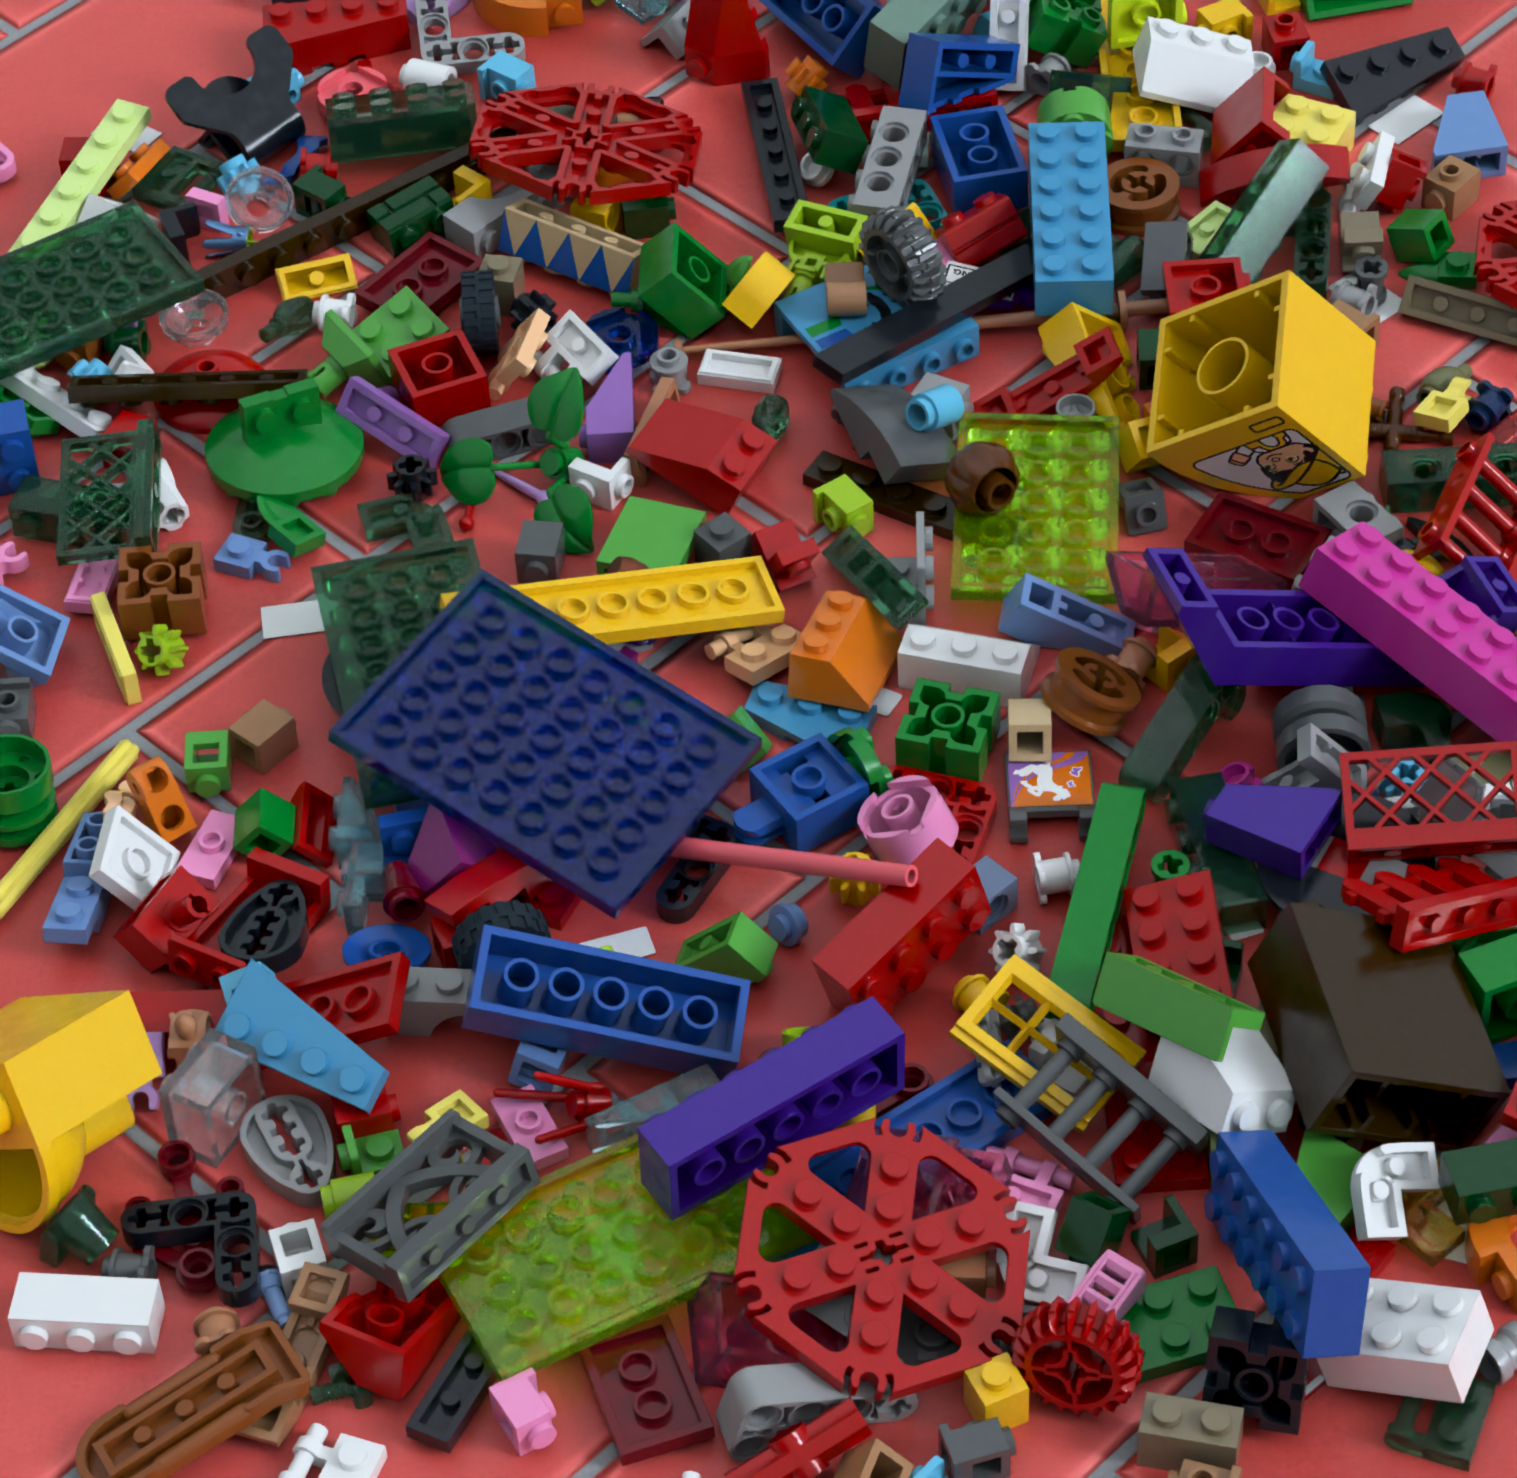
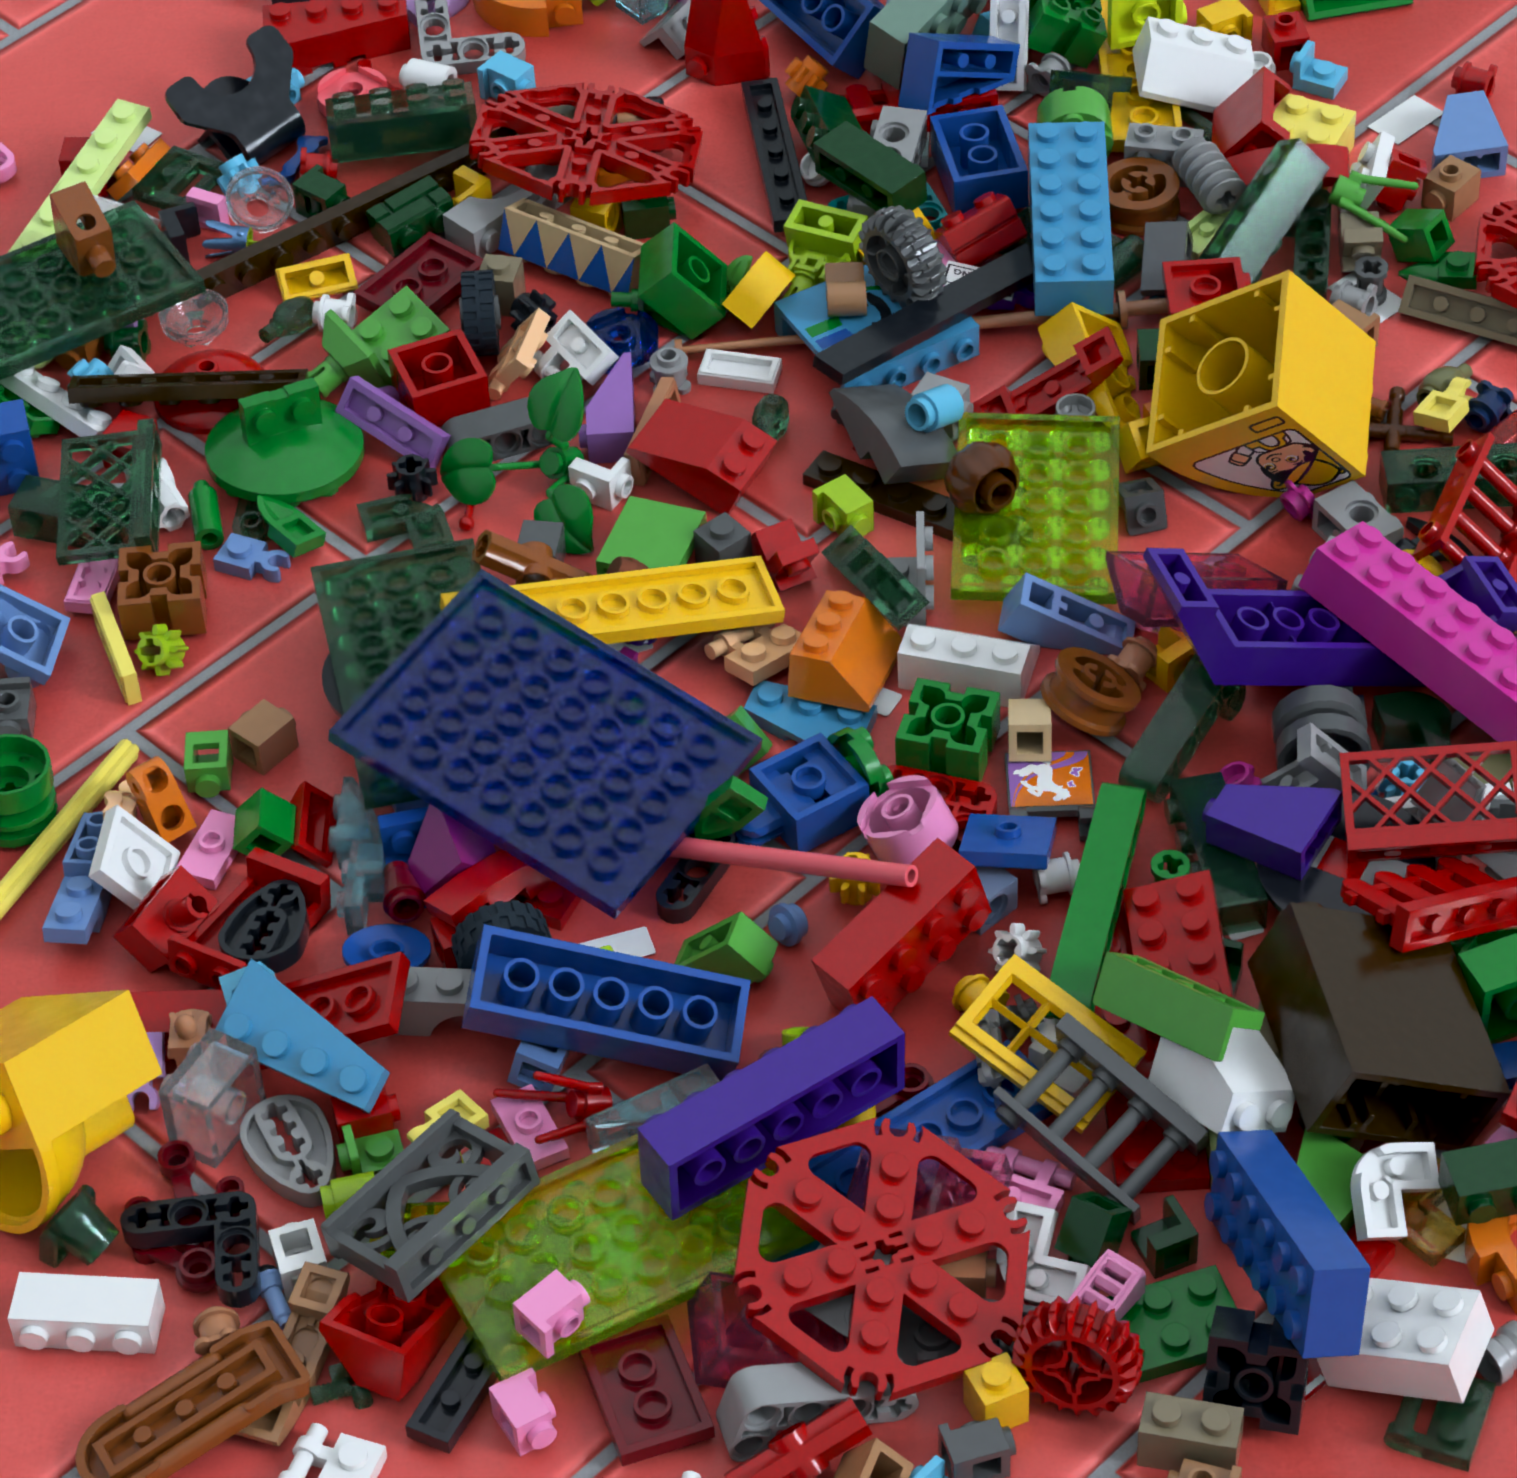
dark grey brick [101,1245,158,1279] -> none
white sticker [261,597,341,639] -> none
lavender piece [493,471,548,504] -> none
dark red plate [1184,490,1332,590] -> none
black wing [1320,27,1465,127] -> none
none -> dark orange torso [49,181,116,278]
none -> green cylinder [188,480,224,550]
none -> dark orange piece [472,529,592,585]
none -> bright pink brick [512,1269,590,1359]
none -> green plate [694,775,768,839]
none -> dark green brick [813,121,927,211]
none -> blue plate [959,813,1057,870]
none -> light grey piece [1172,135,1247,214]
none -> dark pink plate [1279,479,1315,521]
none -> bright green plant [1328,170,1419,243]

